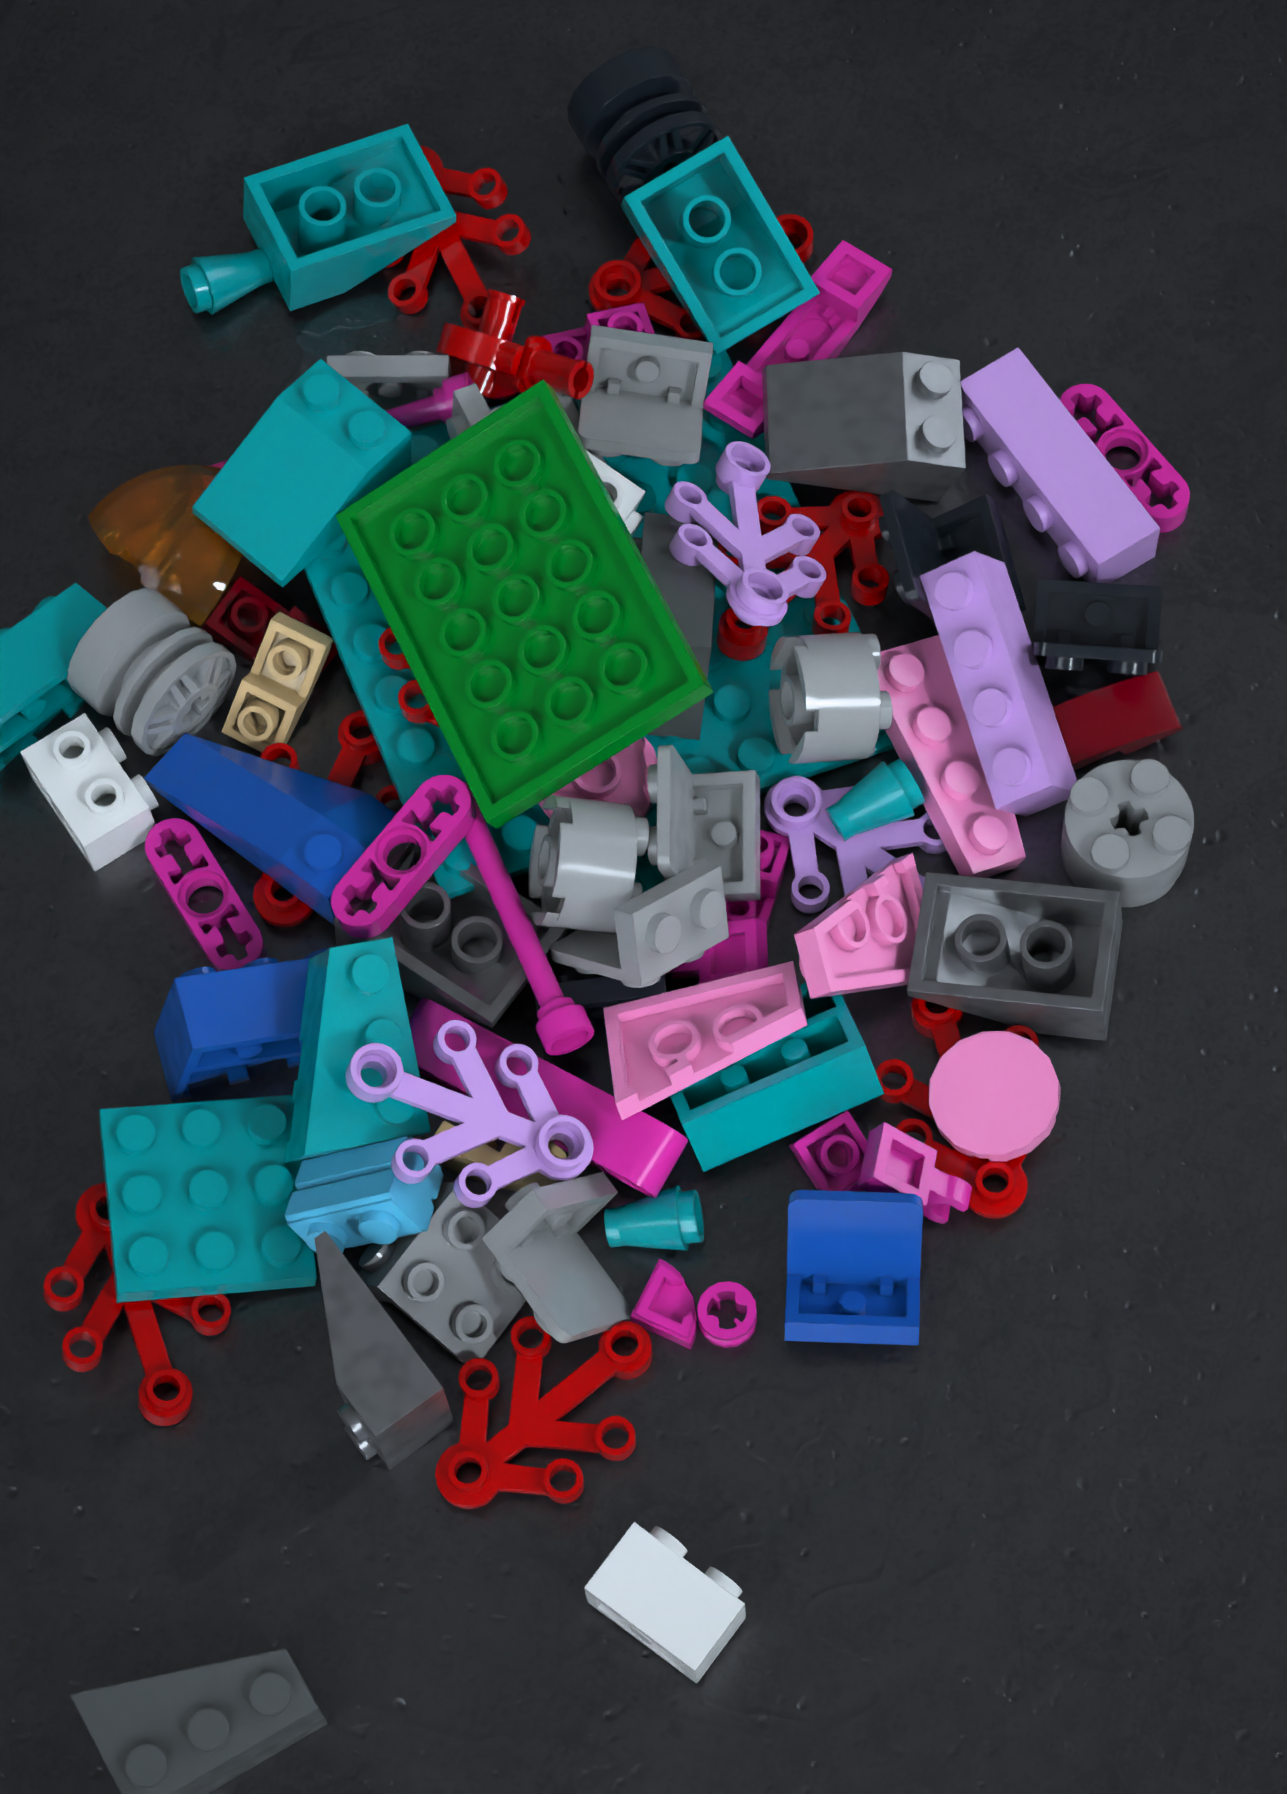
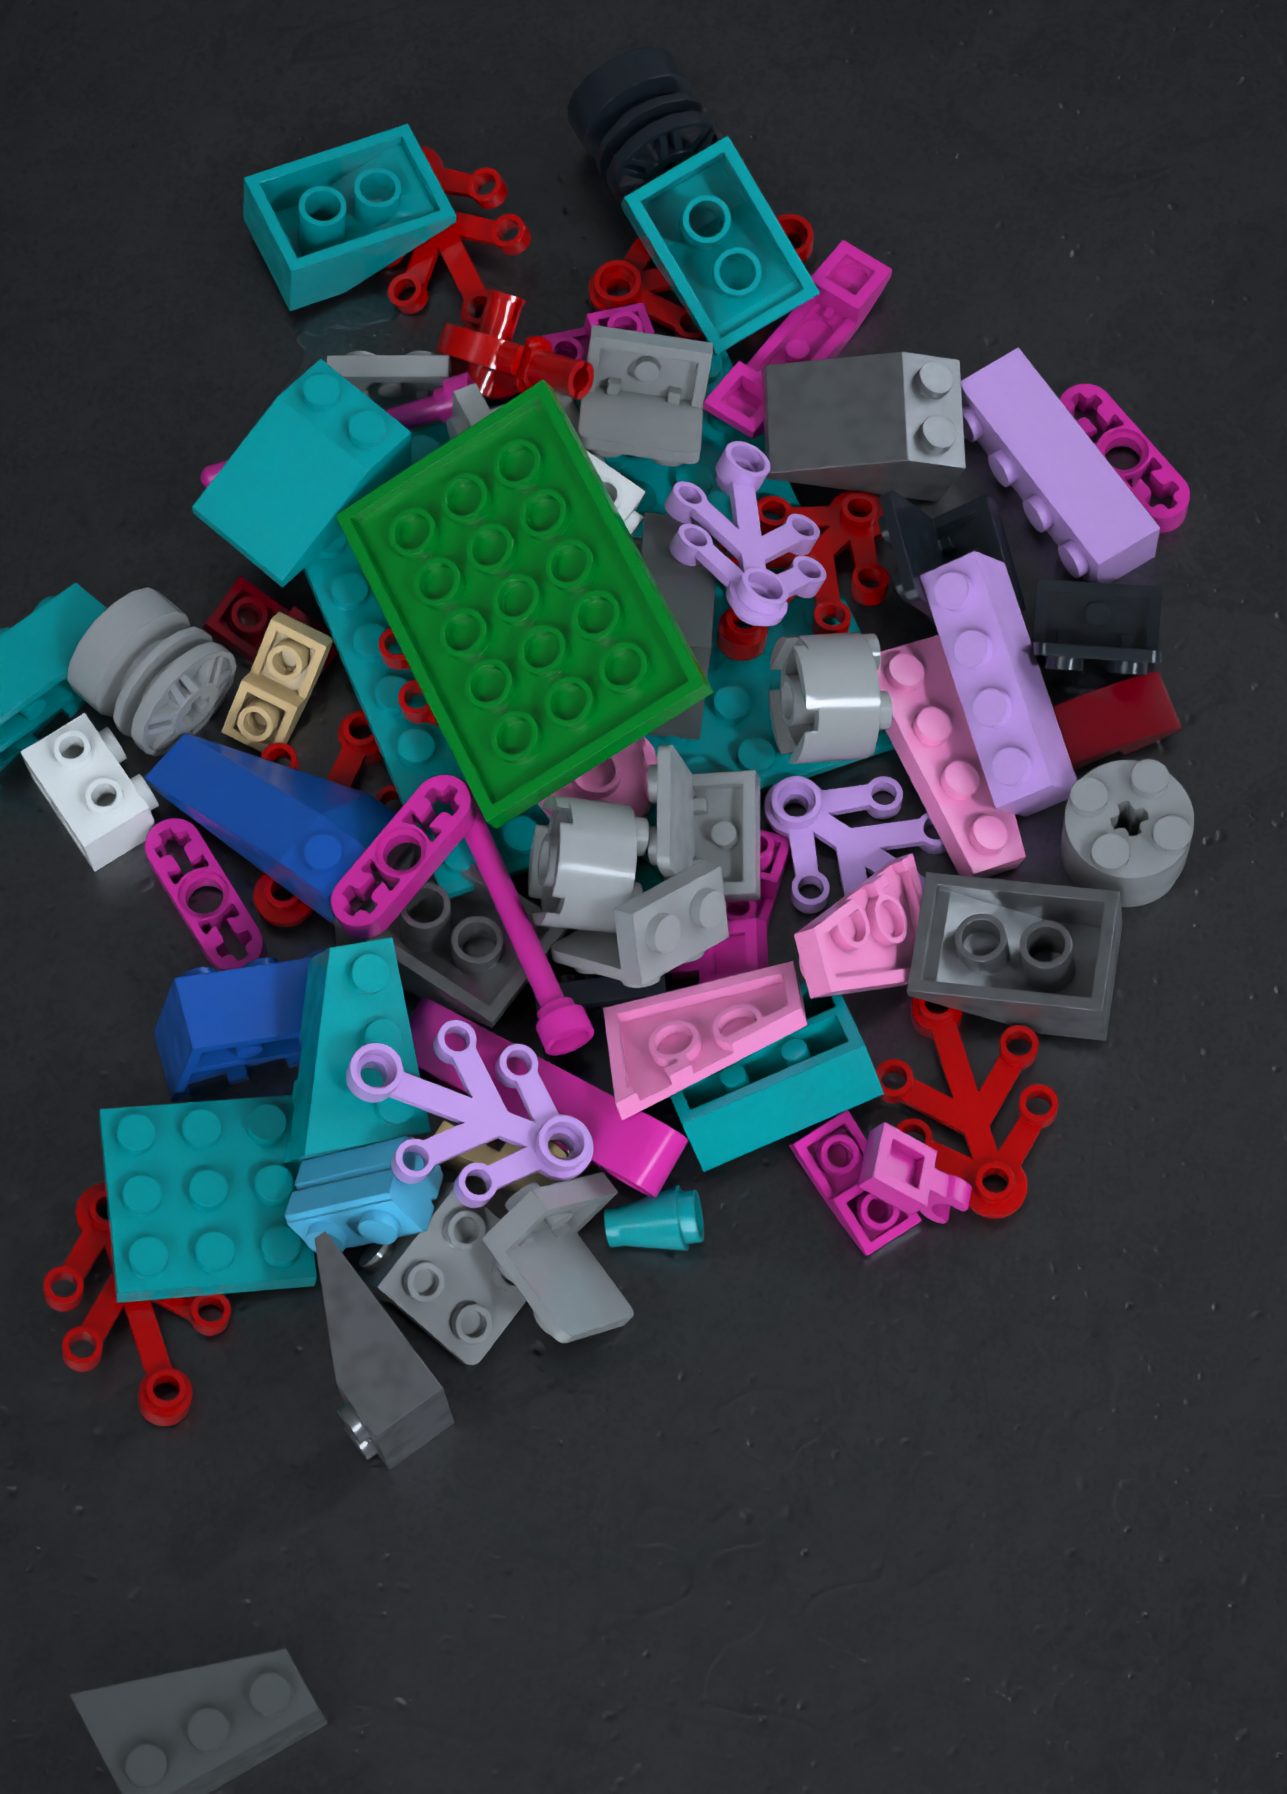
clear orange brick [88,465,243,626] -> none
teal cone [180,248,273,315] -> none
red plant [435,1316,653,1509] -> none
white brick [584,1522,746,1684] -> none
dark pink tile [631,1258,697,1350] -> none
dark pink bush [697,1281,757,1348] -> none
blue bracket [785,1190,923,1345] -> none
teal cone [825,758,925,842] -> none
bright pink tile [929,1031,1061,1161] -> none

